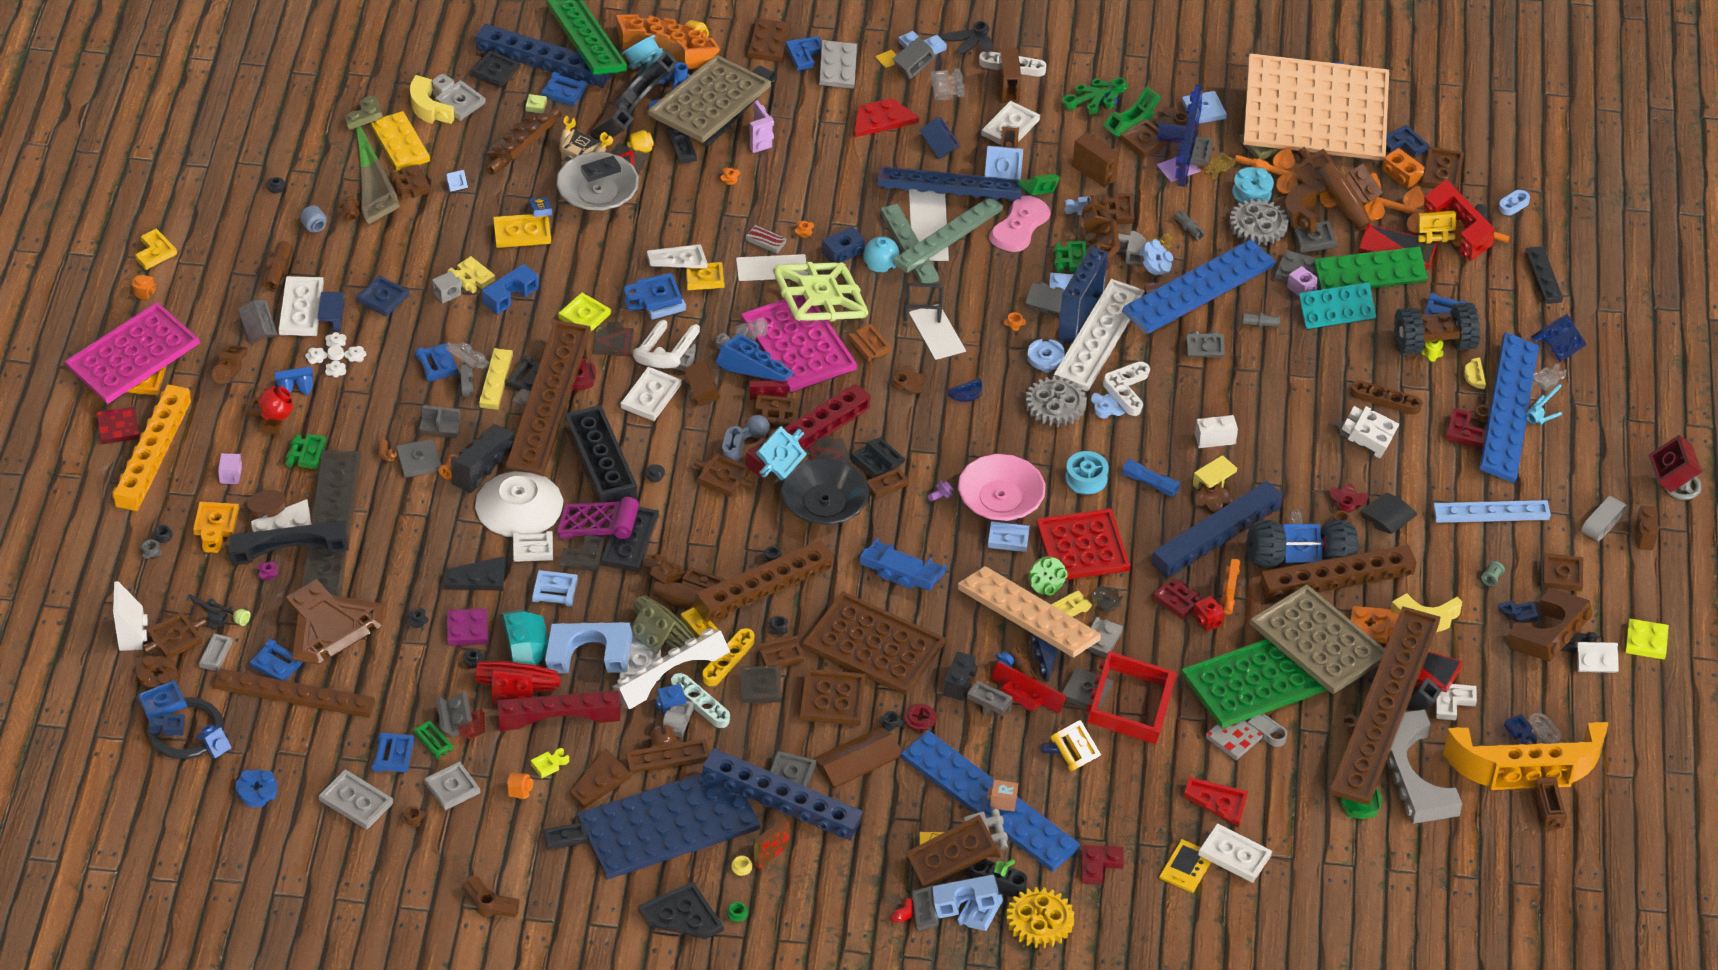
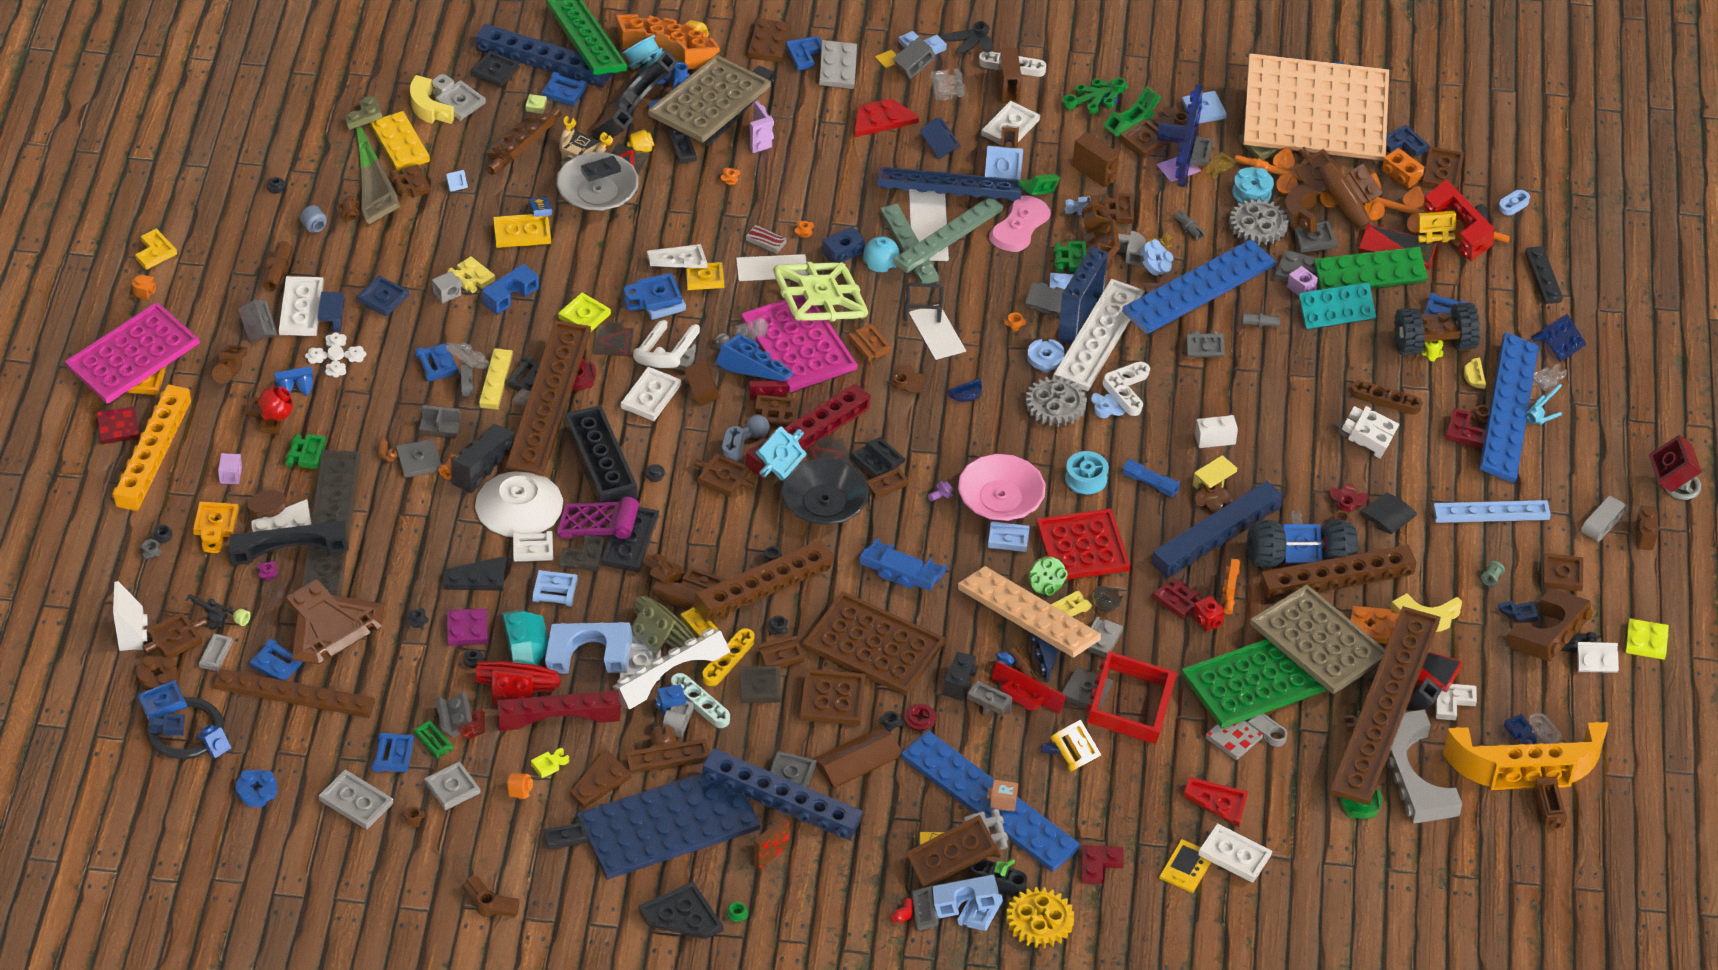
light yellow plate [731,856,752,876] -> none

